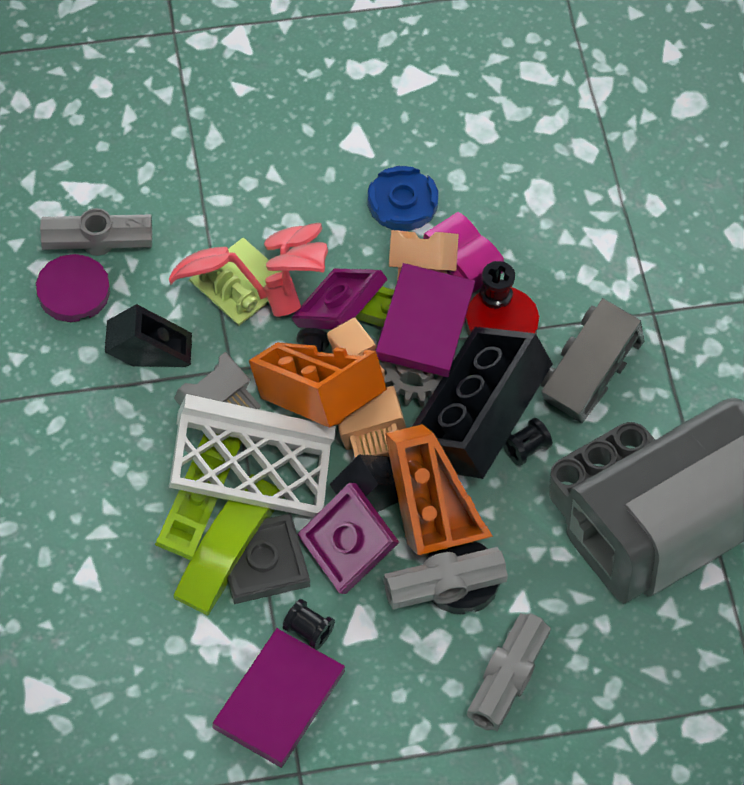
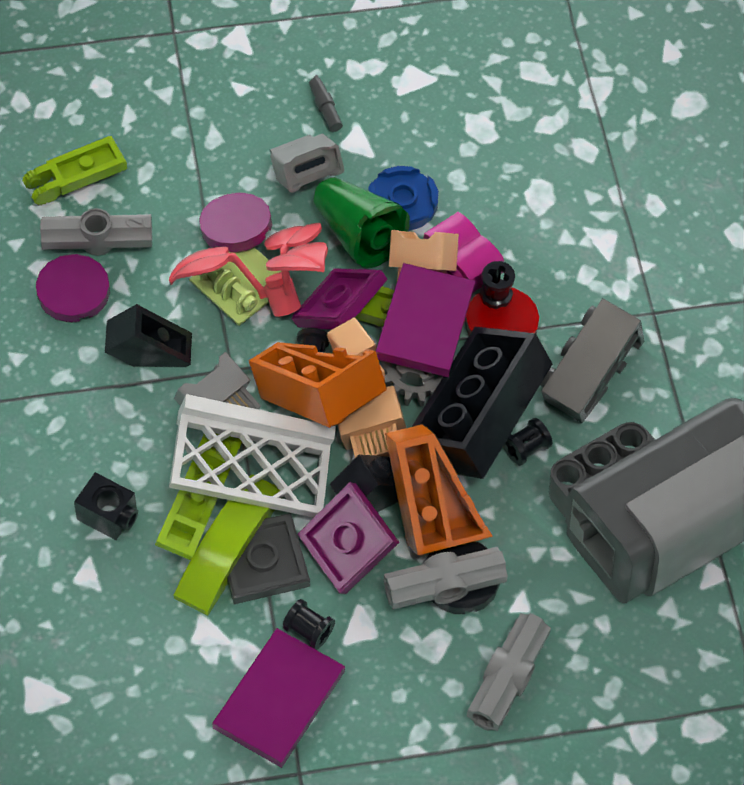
none -> lime hinge [22,136,127,205]
none -> black brick [74,472,138,540]
none -> magenta tile [199,192,272,252]
none -> light grey piece [270,134,344,193]
none -> dark grey piece [309,75,343,132]
none -> green cone [313,177,410,268]

